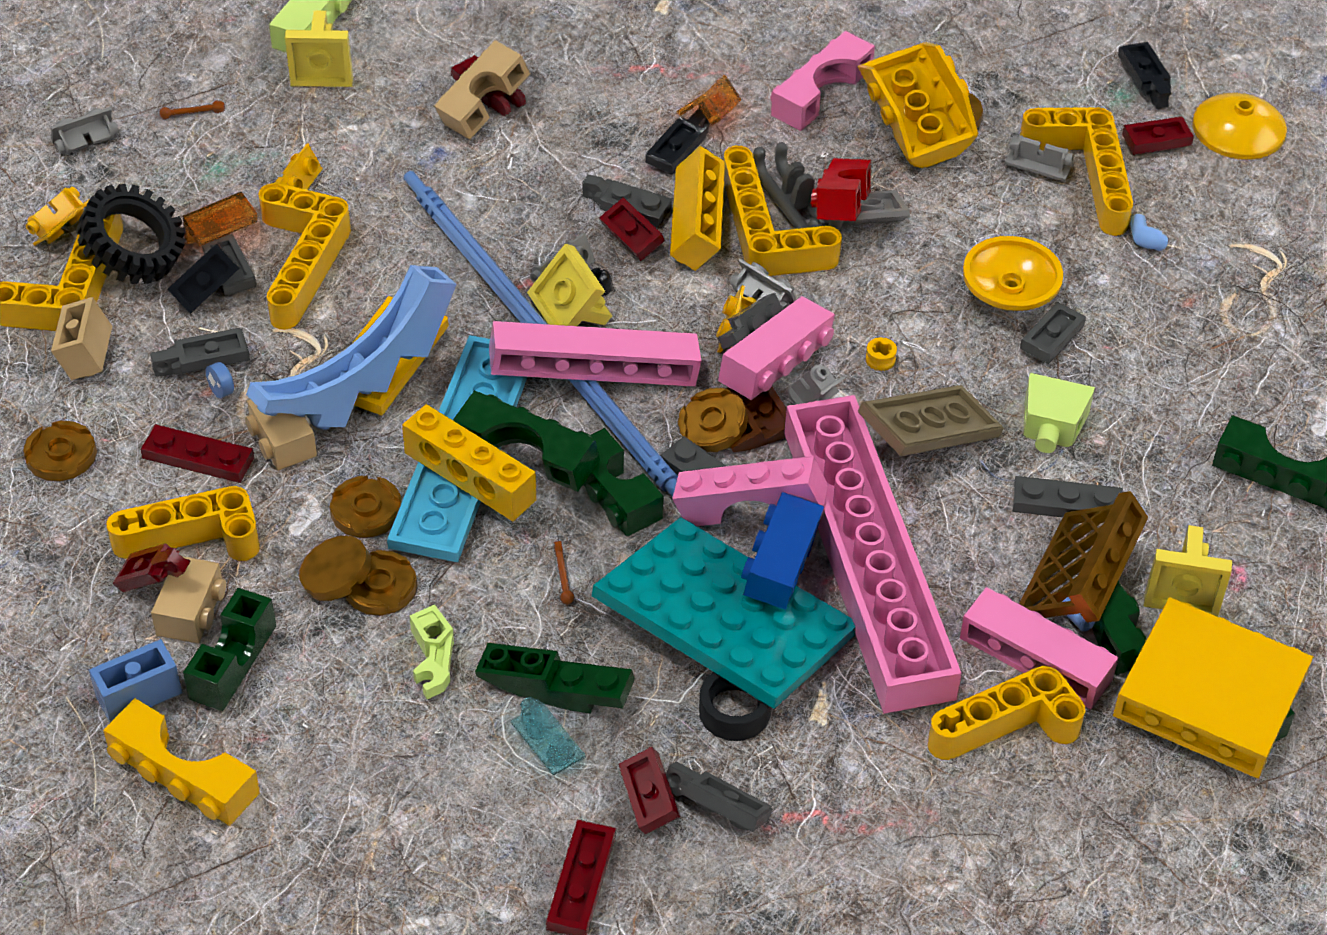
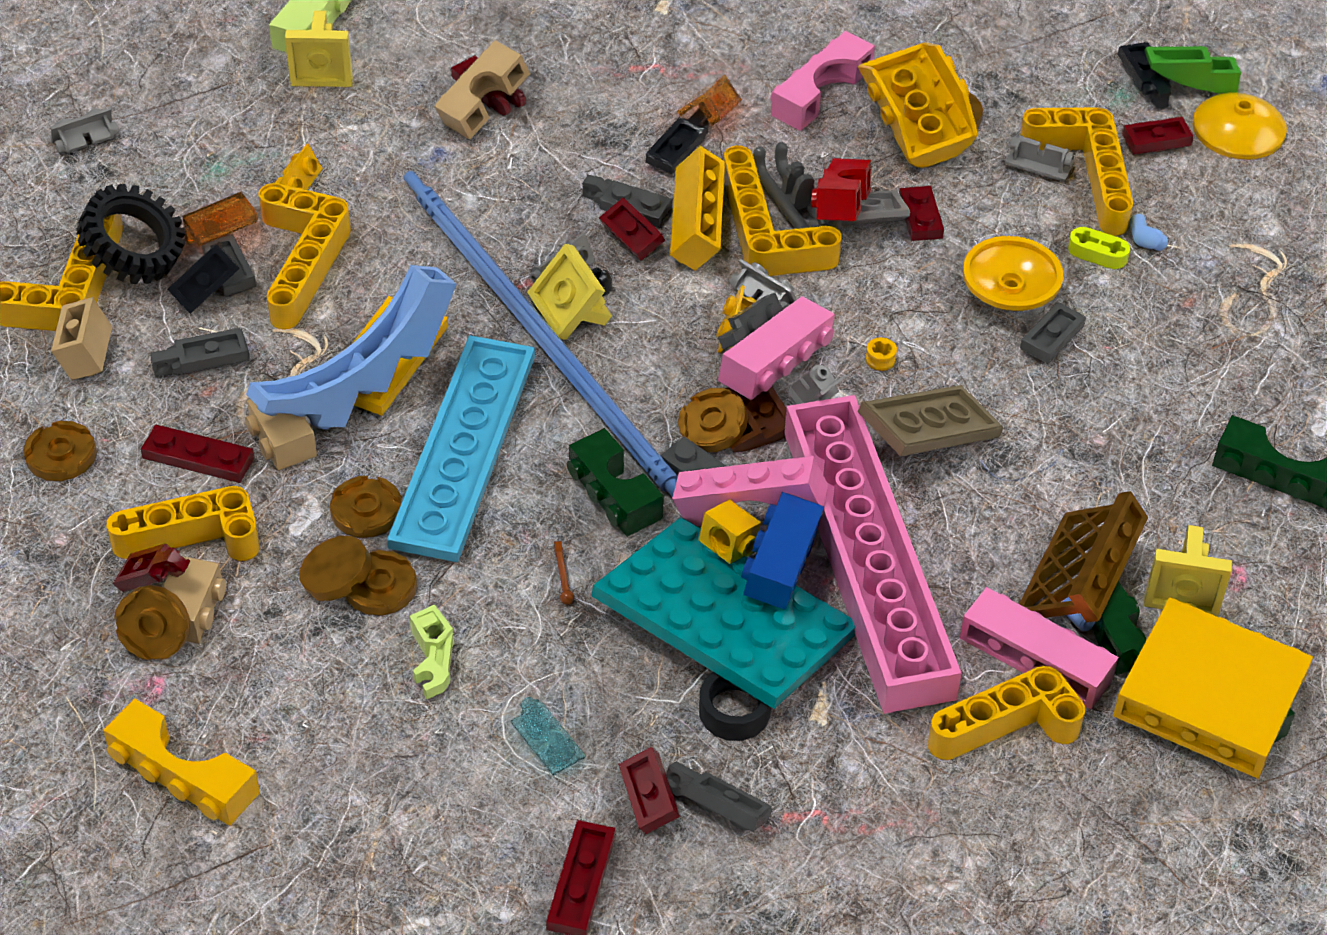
yellow hinge [25,187,89,246] -> none
medium blue brick [89,639,182,723] -> none
dark orange hinge [159,100,225,119] -> none
dark green arch [183,587,276,711] -> none
medium blue tile [206,362,234,398] -> none
yellow brick [402,404,536,521] -> none
dark green arch [453,390,600,492] -> none
dark green slope [475,643,635,714] -> none
bright pink brick [489,321,702,387] -> none
dark grey plate [1012,476,1123,522] -> none
yellowish green torso [1023,373,1095,453] -> none
none -> pearl gold tile [114,585,191,660]
none -> yellow brick [698,499,761,564]
none -> dark red plate [899,185,944,241]
none -> neon yellow beam [1068,227,1130,269]
none -> bright green slope [1145,46,1241,93]

